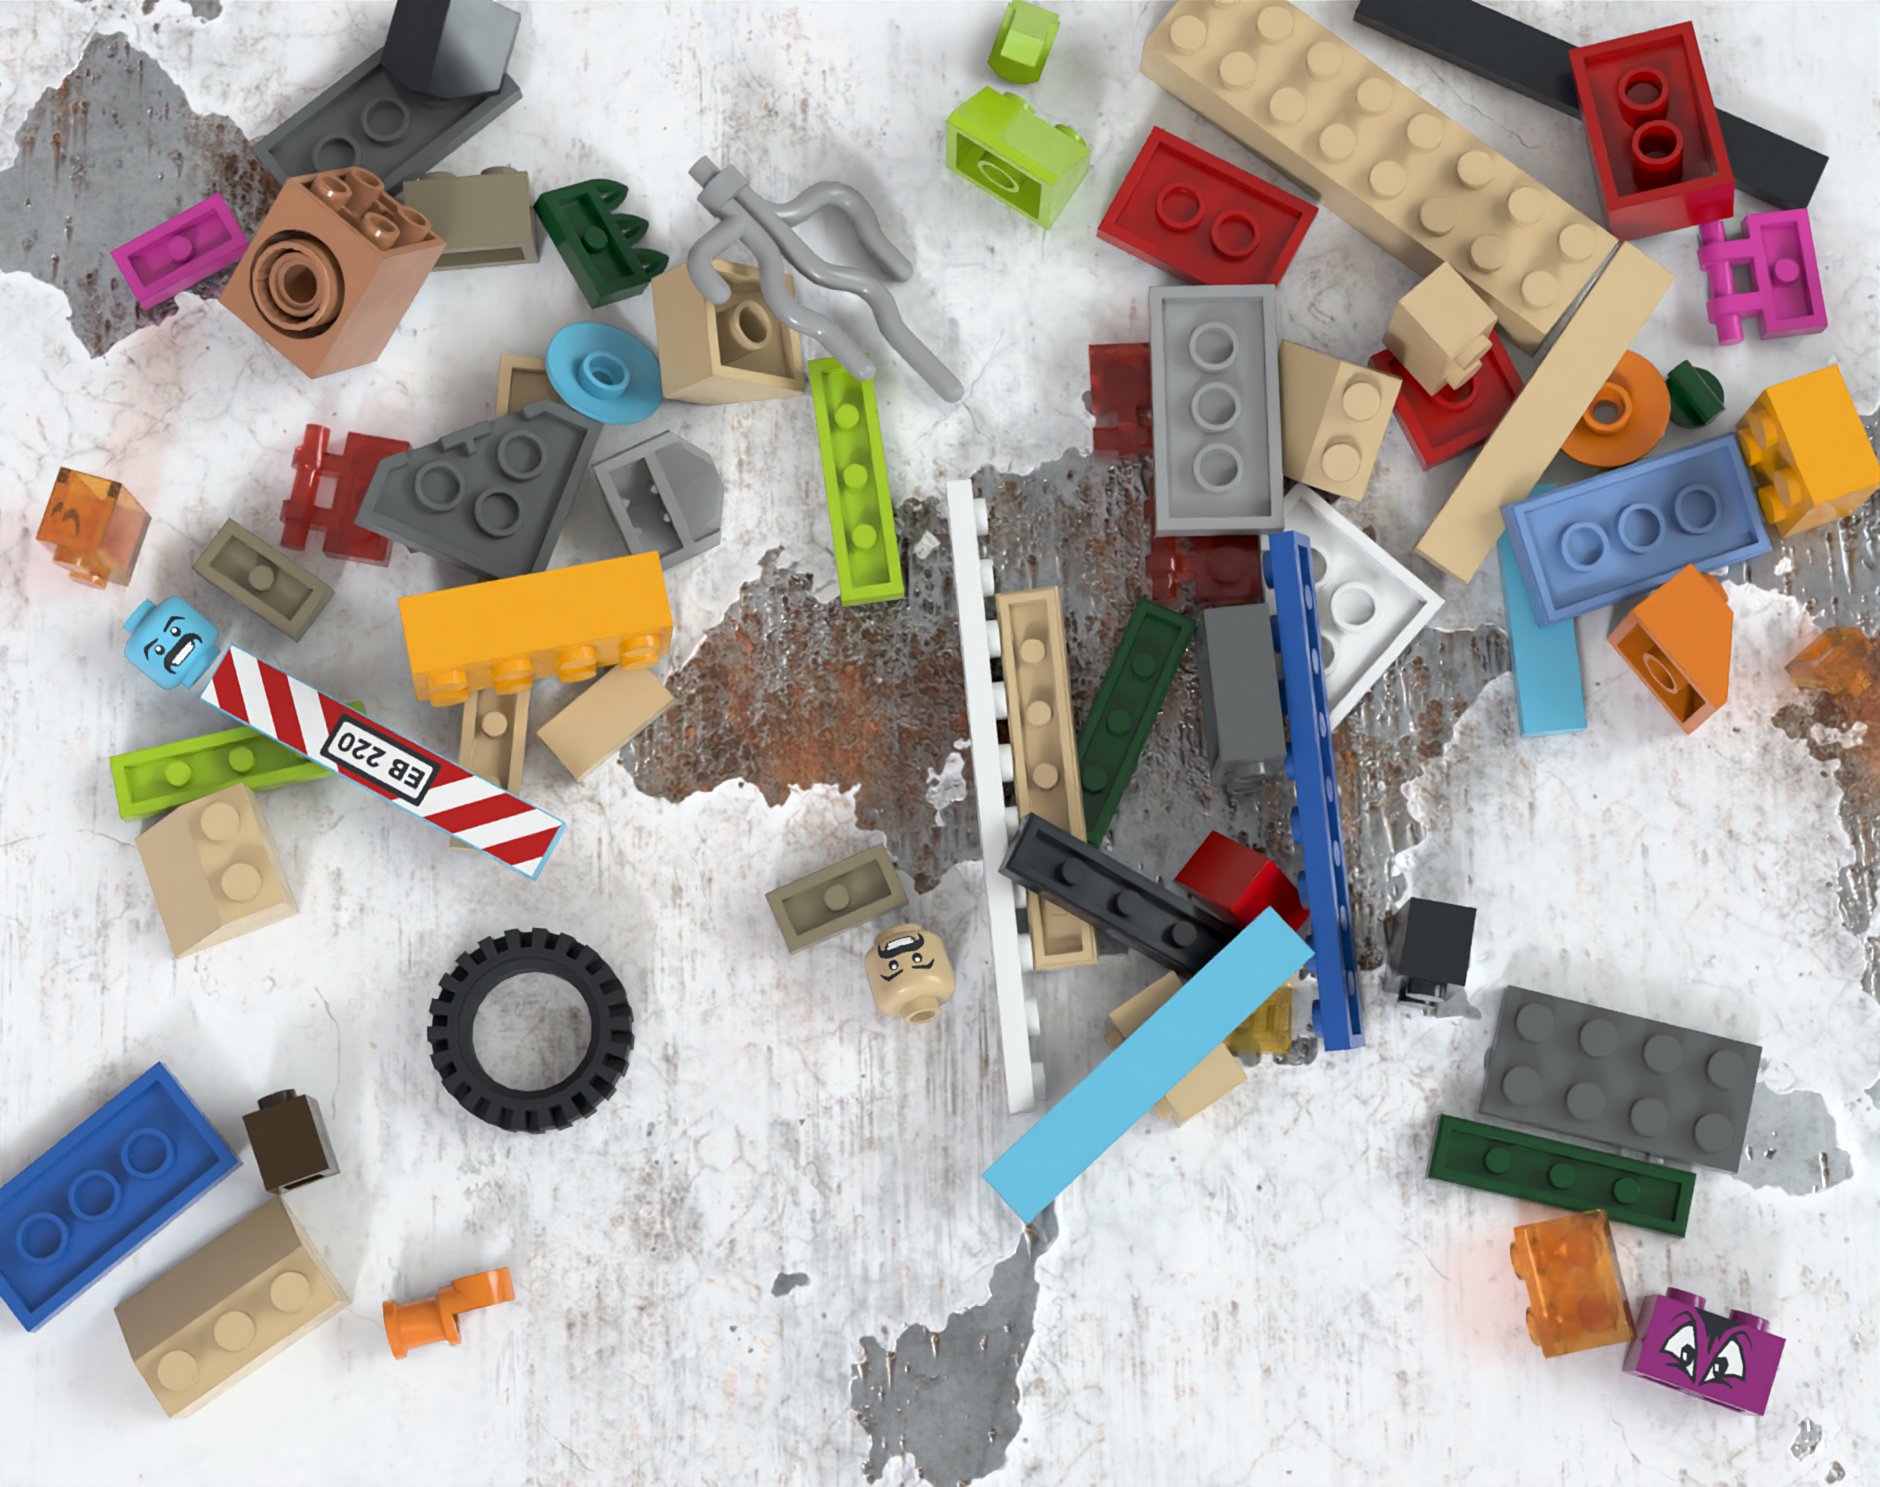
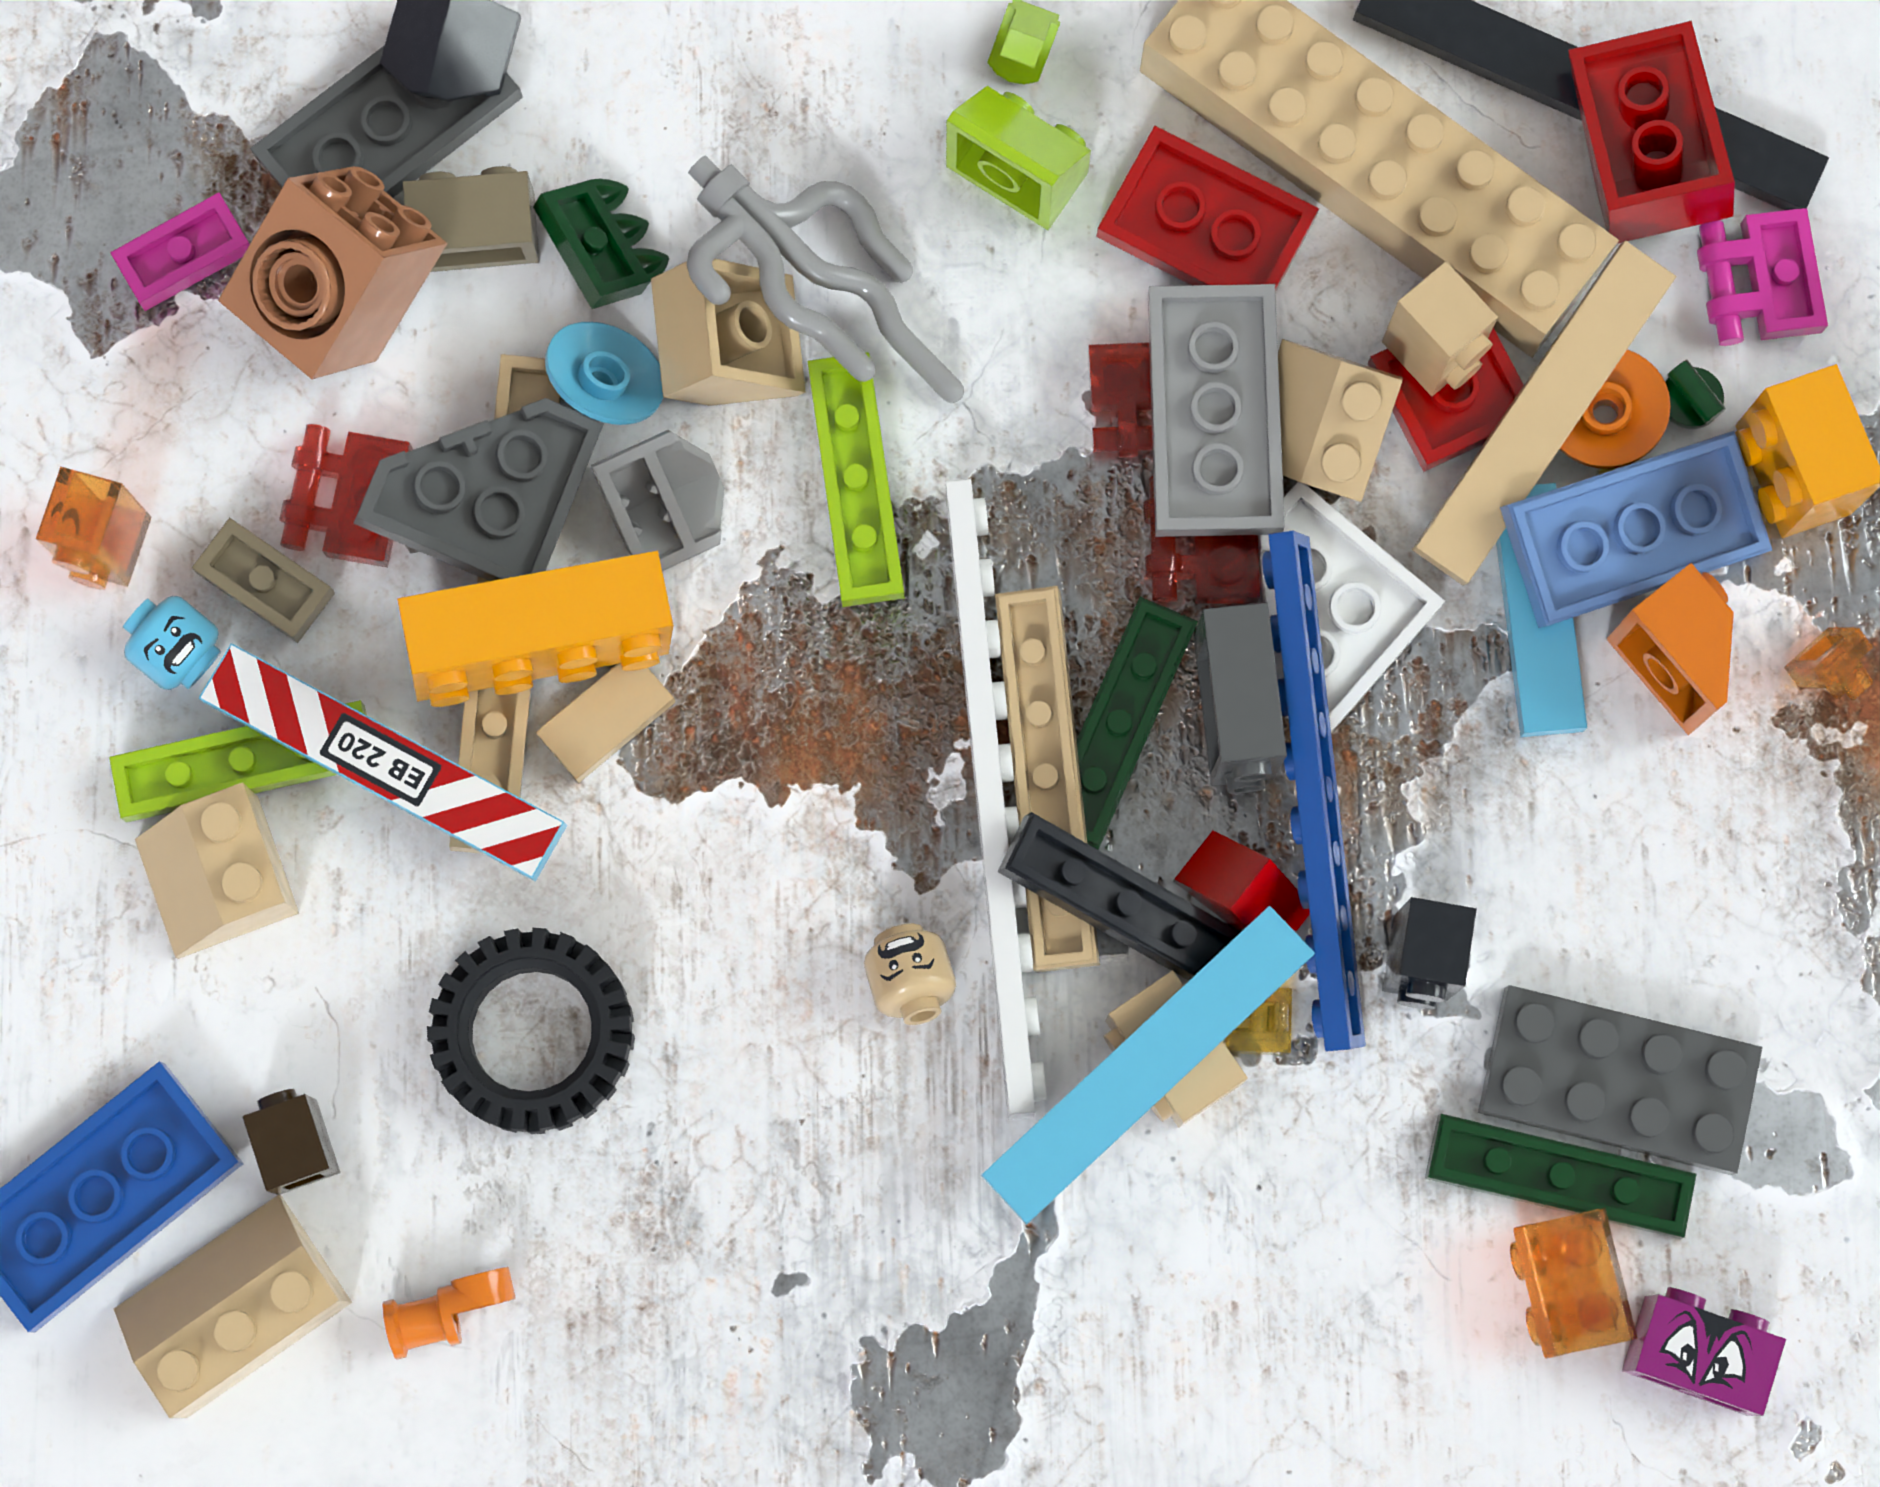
dark tan plate [765,842,909,956] -> none

